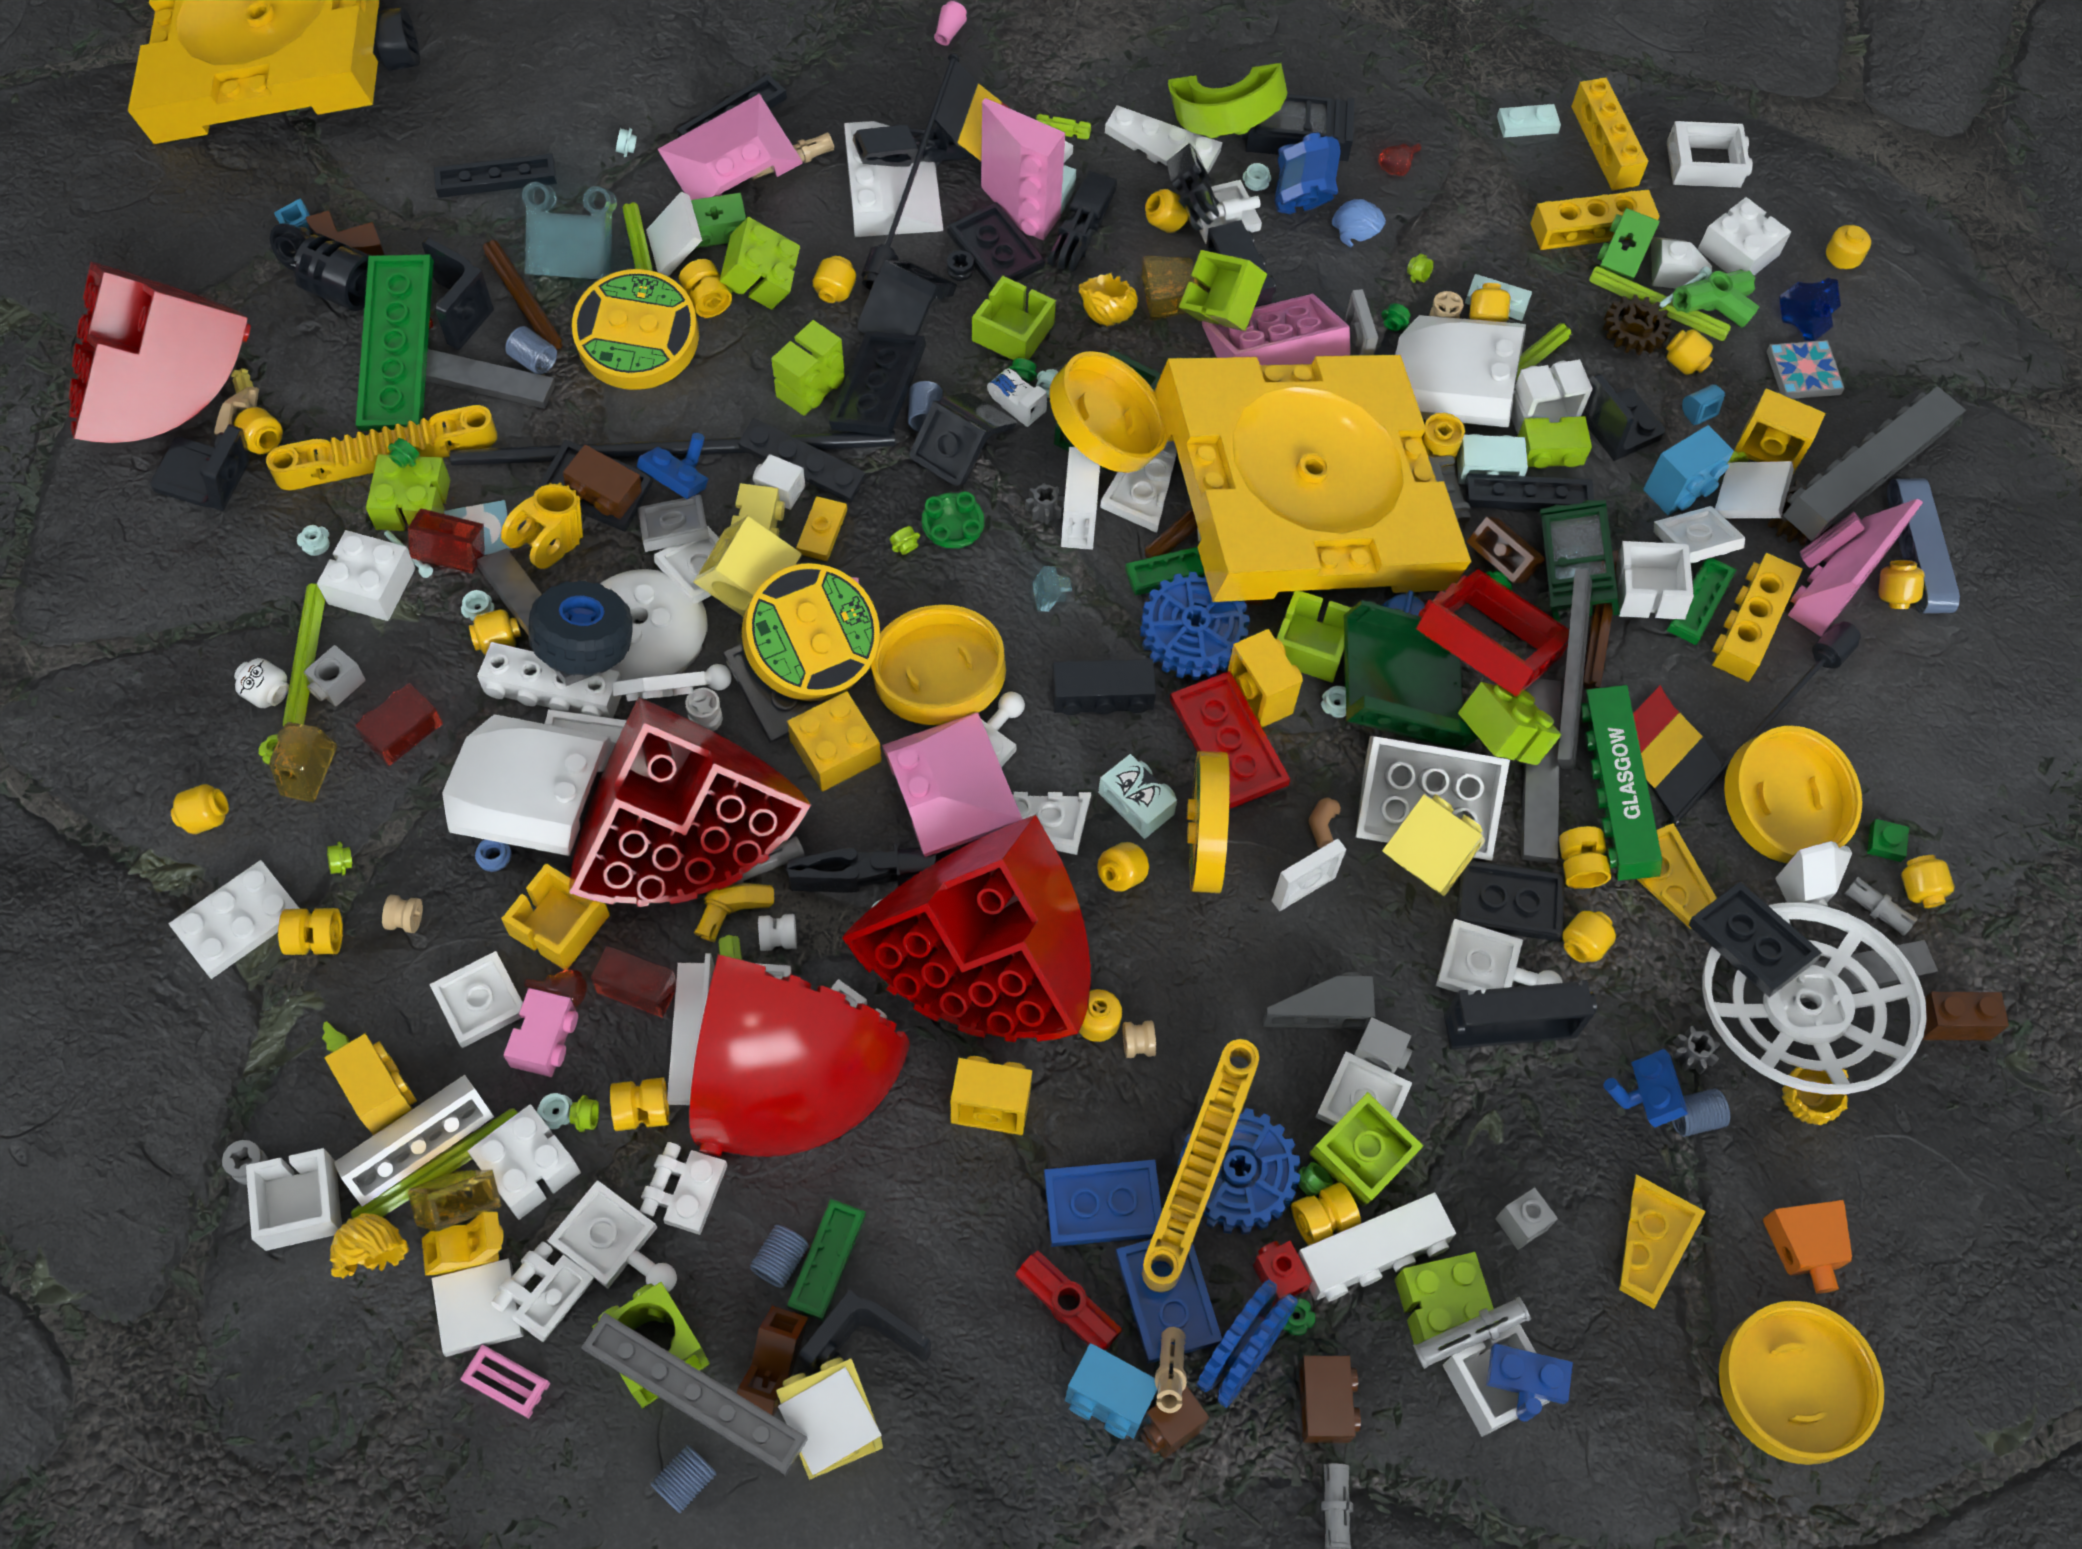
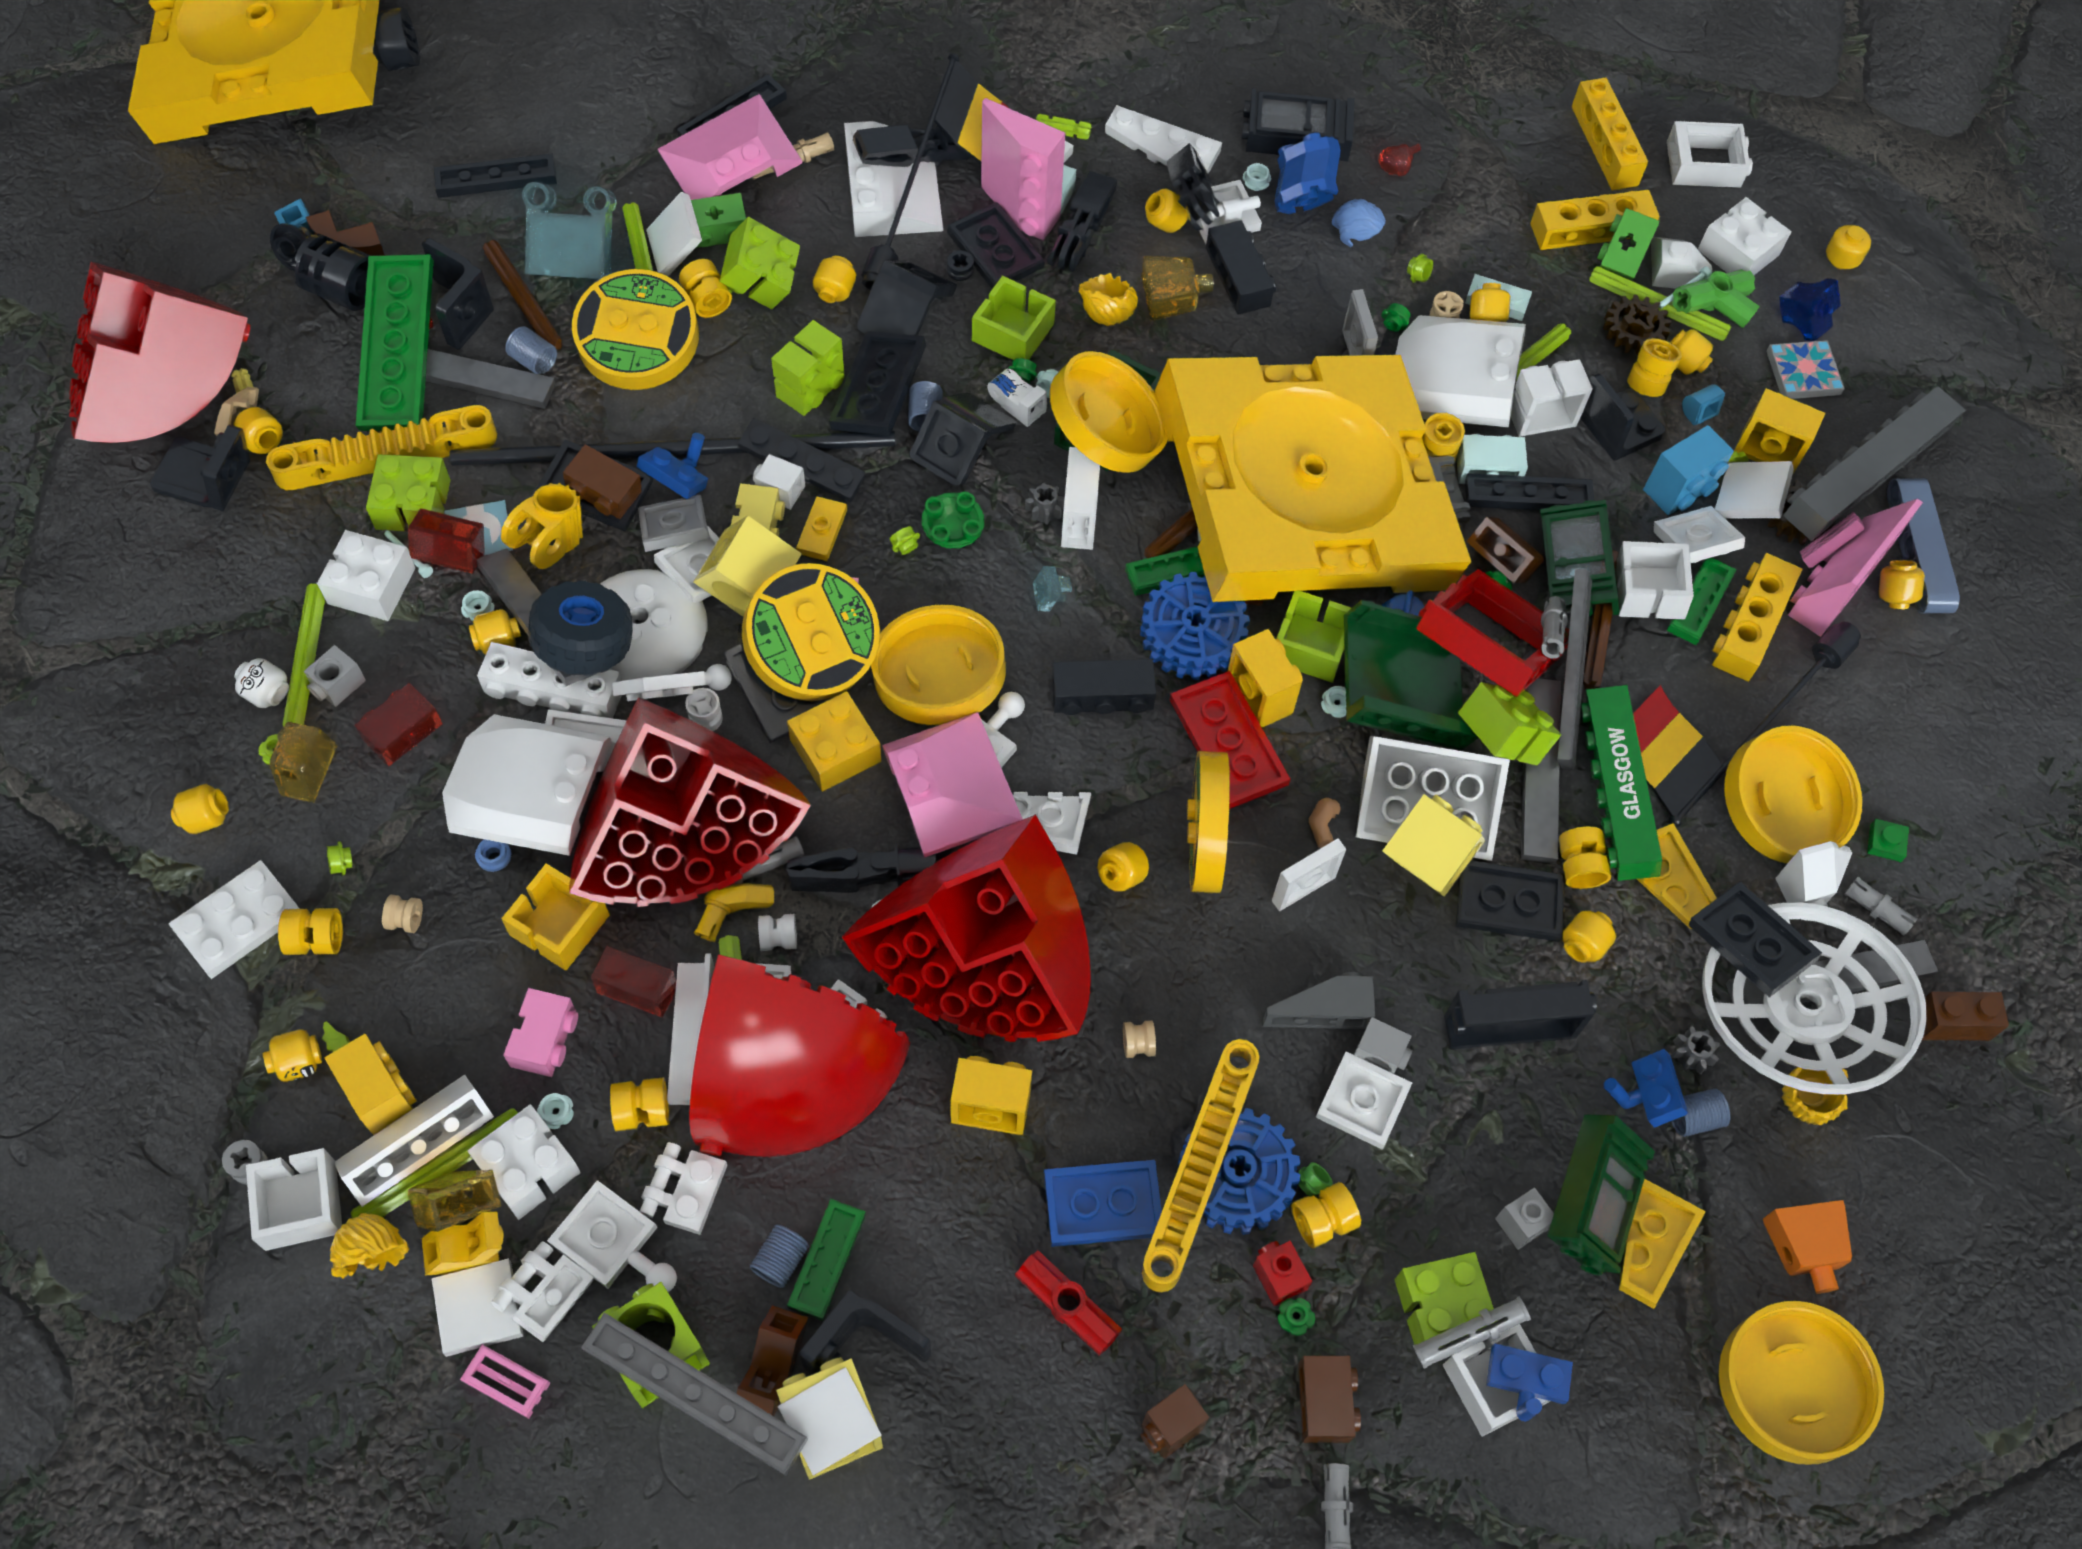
light aqua plate [297,525,330,556] -> none
green plate [388,438,420,468] -> none
white tile [429,951,523,1048] -> none
clear red piece [524,970,588,1008] -> none
lime plate [569,1095,599,1132] -> none
light aqua plate [615,128,637,157] -> none
sand blue piece [651,1444,717,1513] -> none
bright pink cone [934,1,967,46] -> none
dark azure brick [1065,1343,1158,1439] -> none
yellow head [1079,989,1122,1042] -> none
light aqua brick [1098,754,1177,839] -> none
white wing [1100,440,1177,533] -> none
blue plate [1115,1240,1222,1364] -> none
tan pin [1154,1327,1187,1413] -> none
lime brick [1168,63,1288,138] -> none
lime piece [1179,250,1267,331] -> none
blue piece [1196,1279,1298,1408] -> none
bright pink slope [1202,294,1350,365] -> none
white brick [1298,1192,1456,1301] -> none
lime brick [1309,1092,1423,1207] -> none
white plate [1436,919,1563,995] -> none
light aqua plate [1497,104,1561,138] -> none
lime brick [1517,416,1592,468] -> none
yellow head [1901,855,1955,908] -> none
none -> yellow head [263,1029,322,1082]
none -> light grey pin [1541,596,1568,658]
none -> dark green door [1547,1114,1655,1275]
none -> yellow wheel [1627,338,1682,397]

